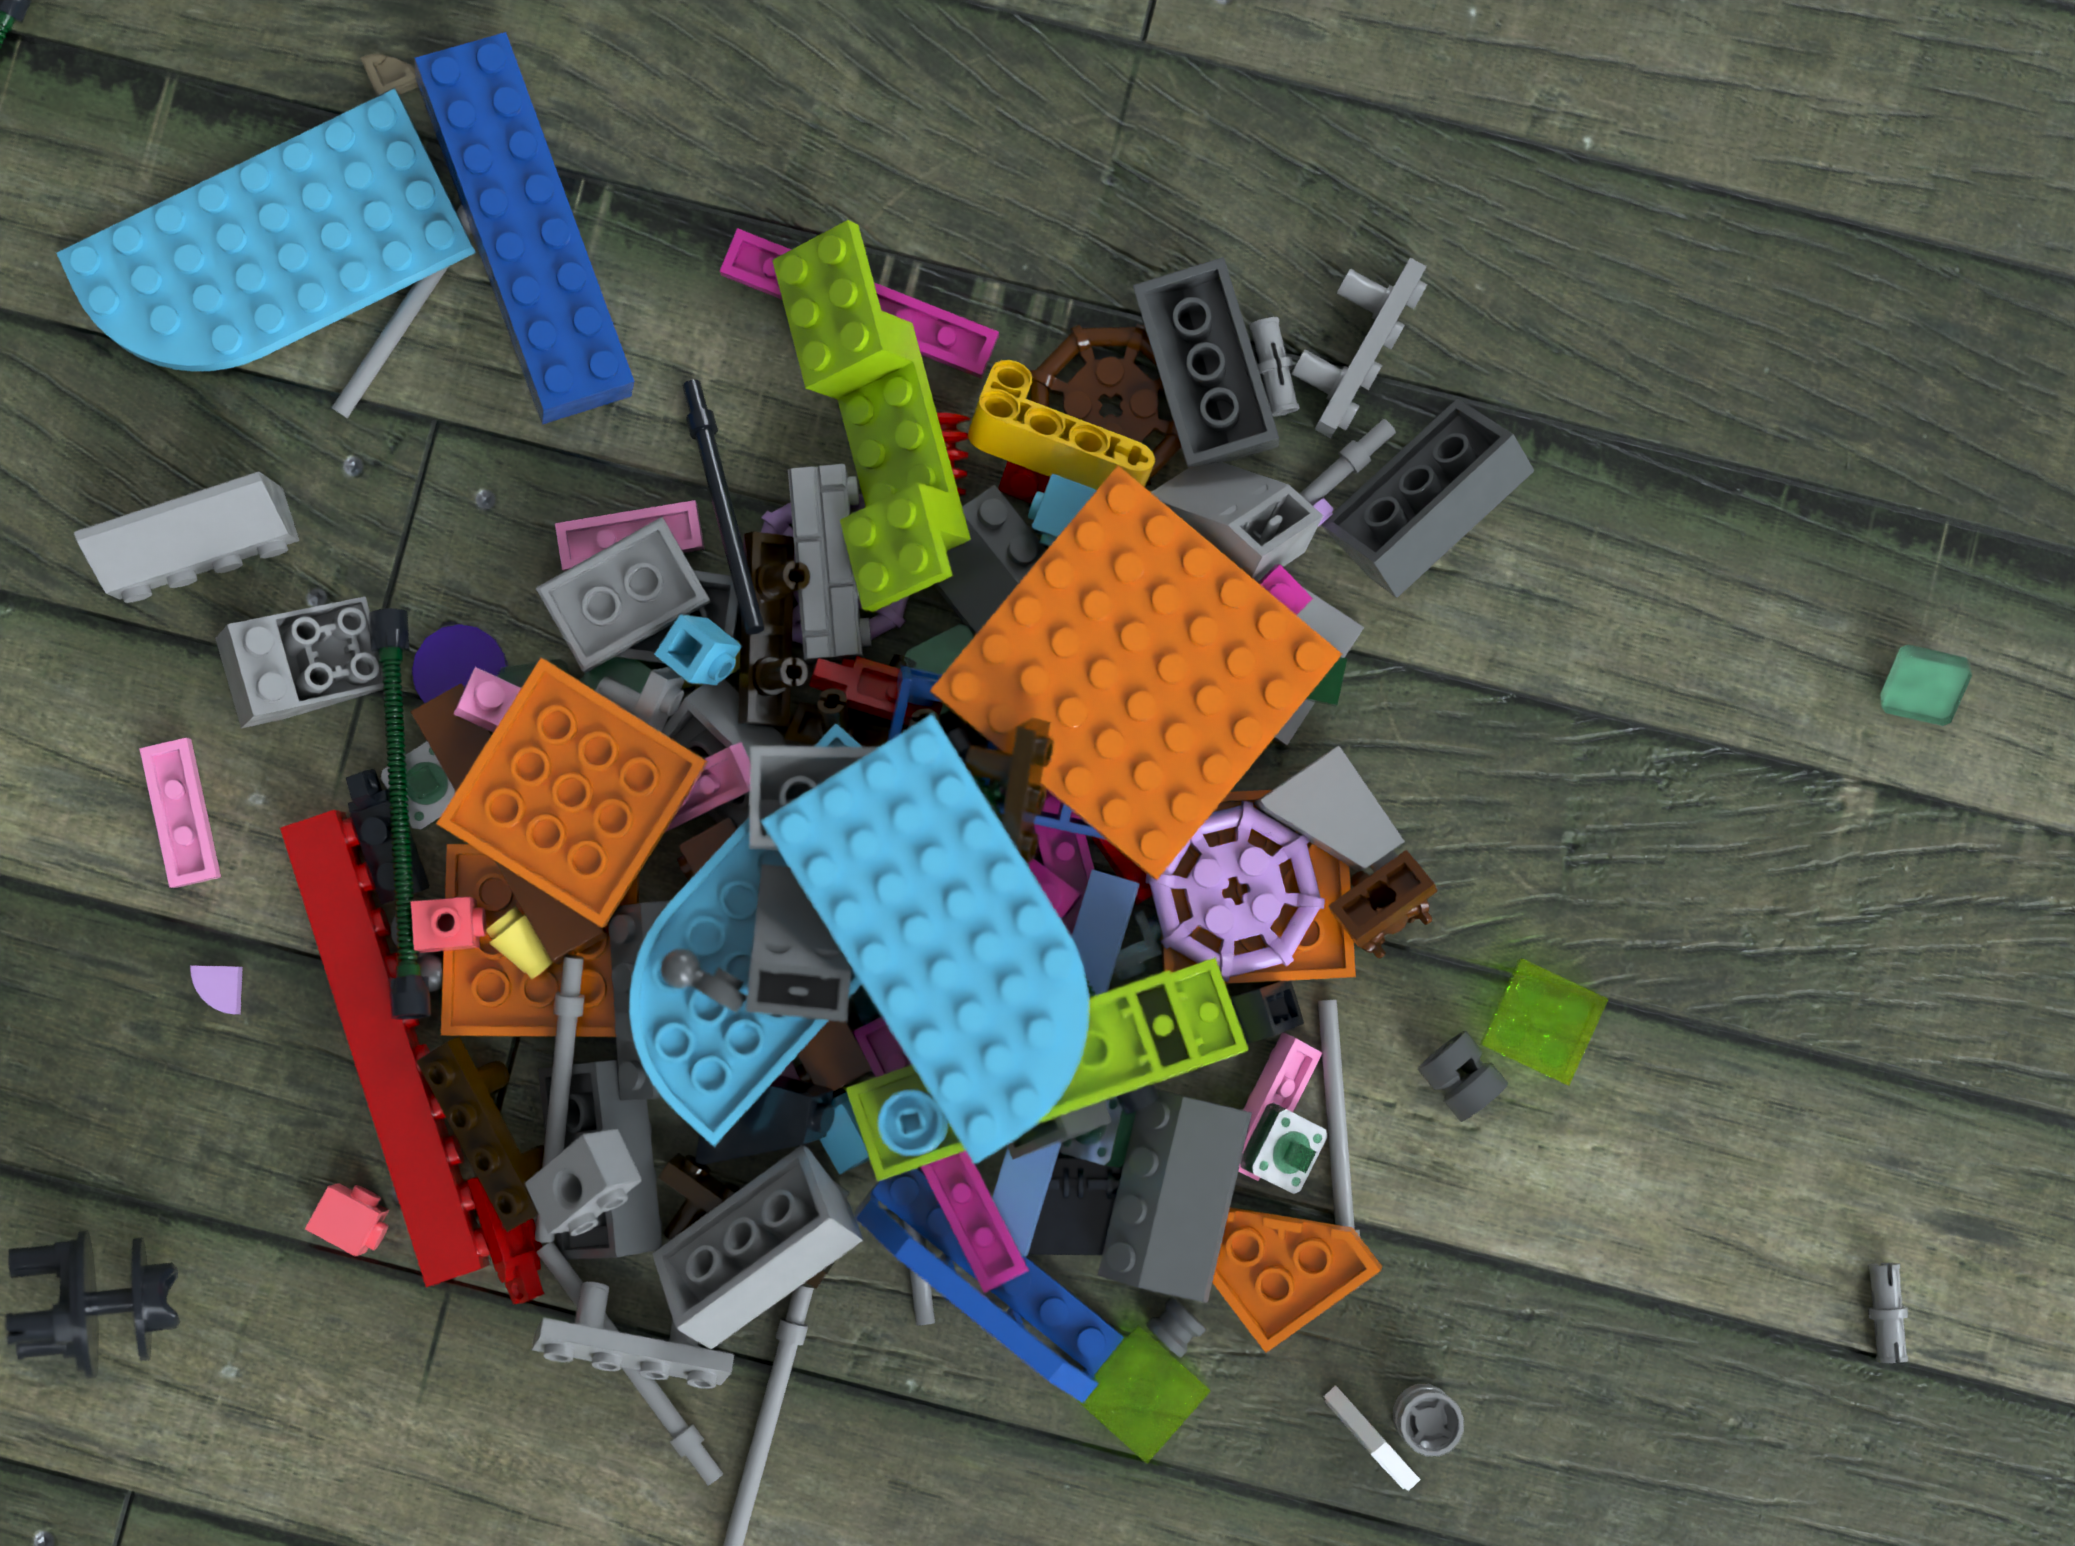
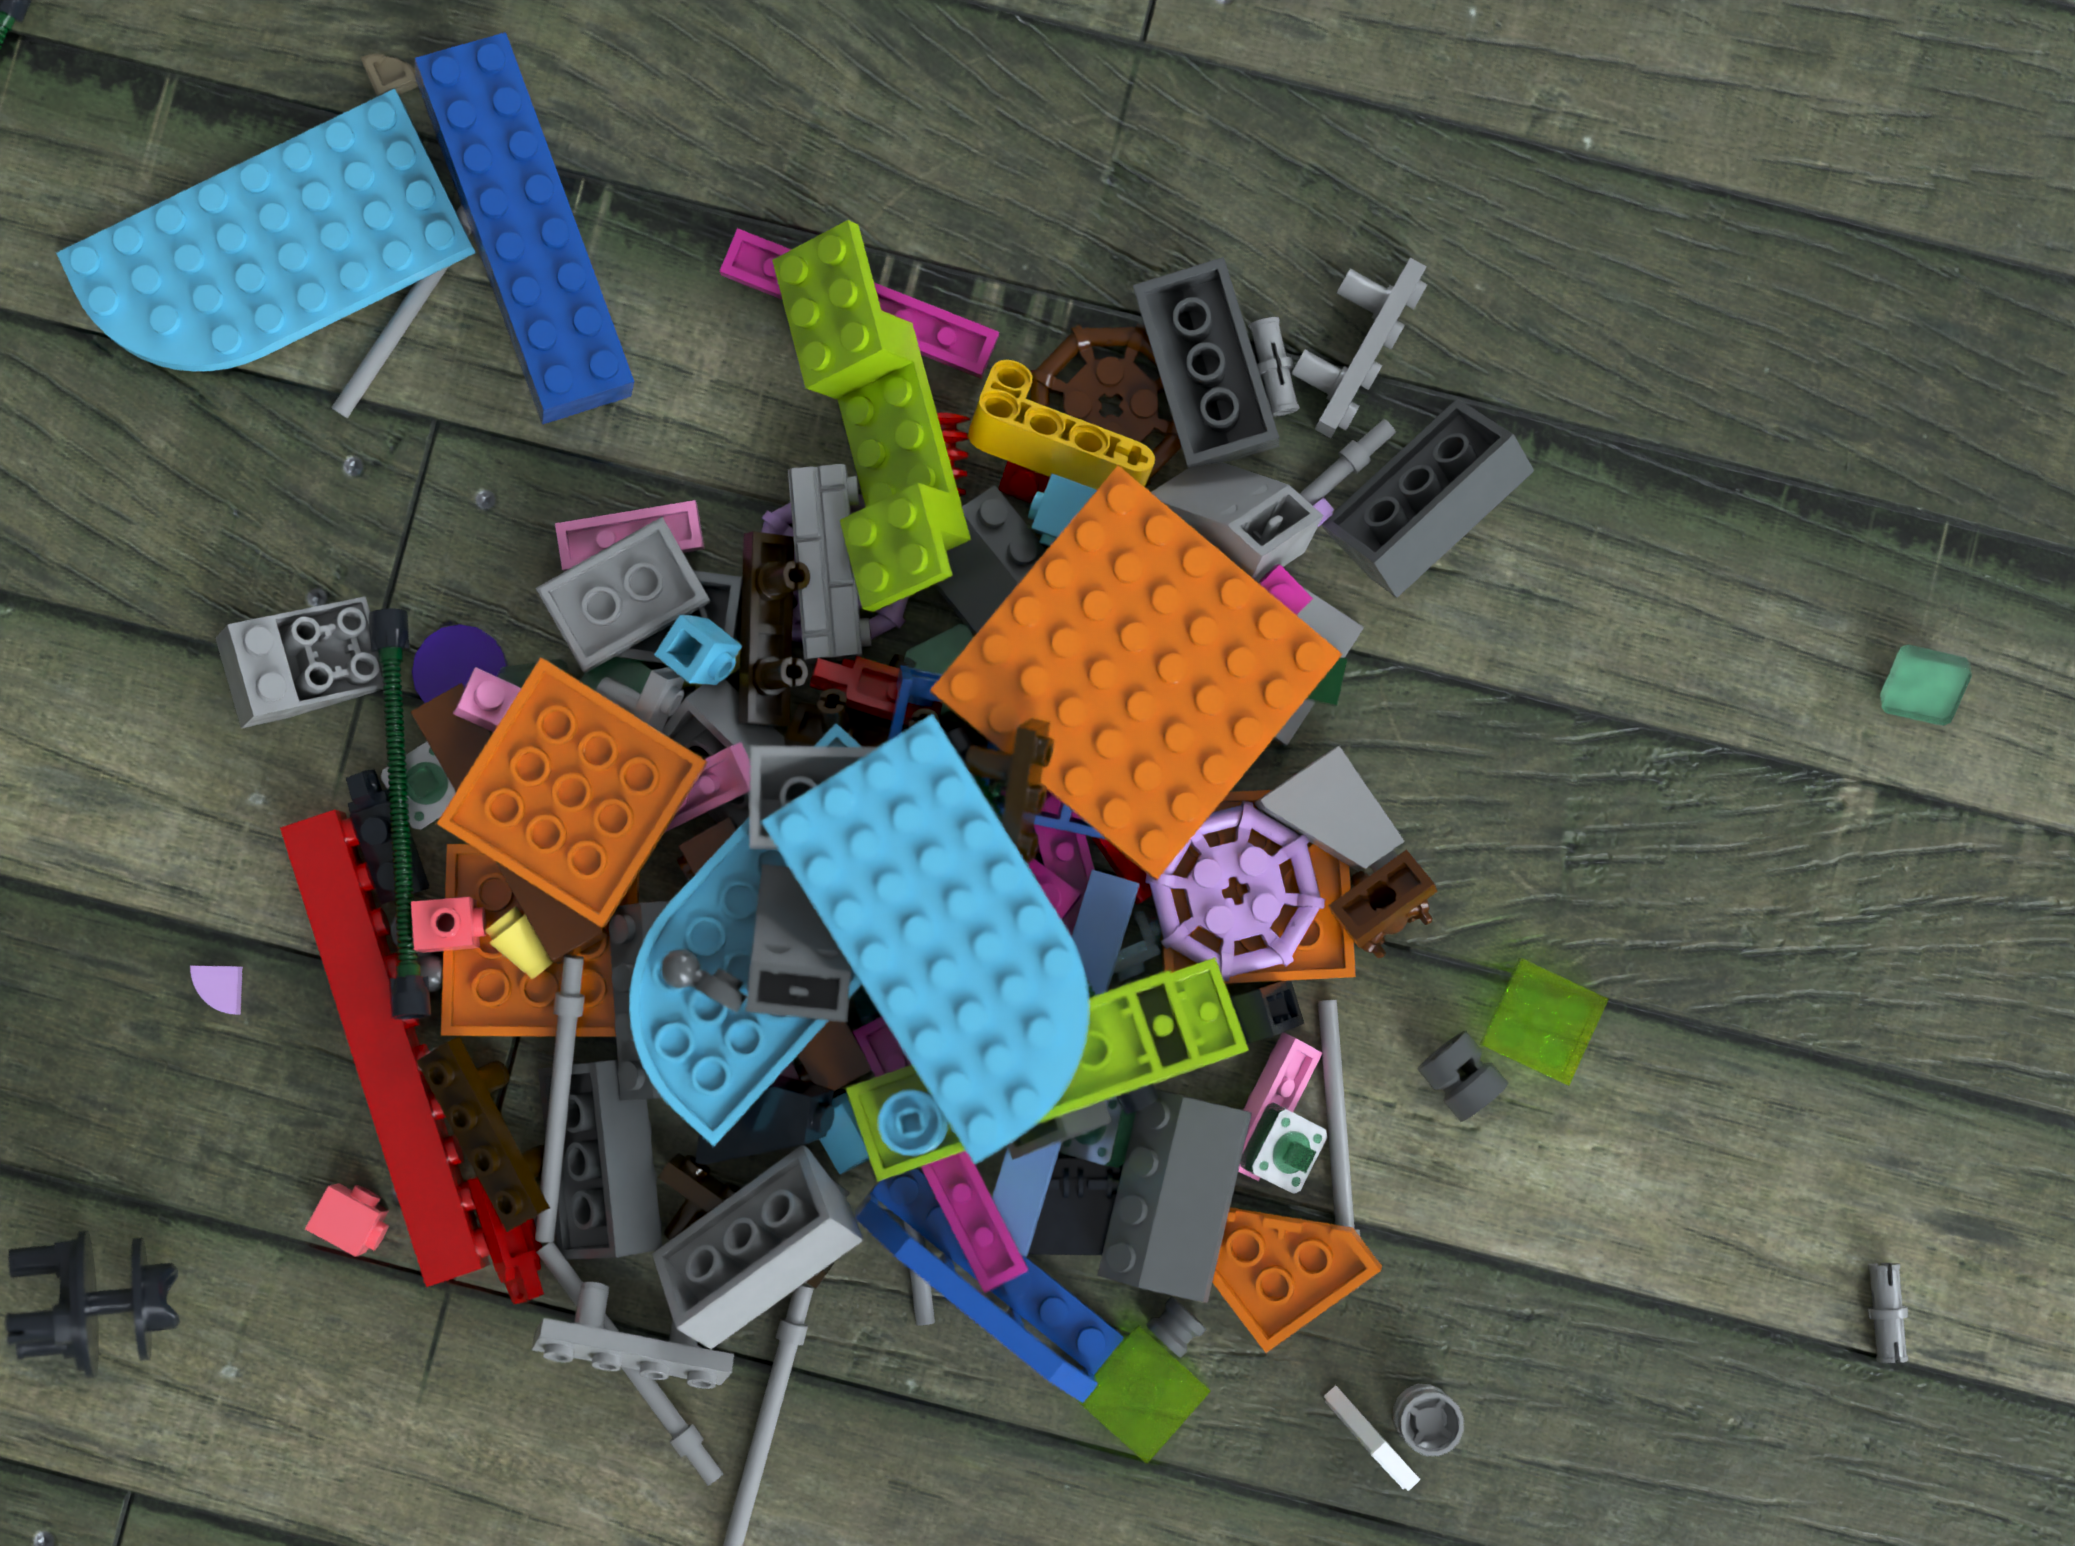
light grey slope [74,472,299,603] -> none
bright pink plate [139,738,221,888] -> none
light grey brick [525,1129,642,1236] -> none
black bar [682,379,765,635] -> none

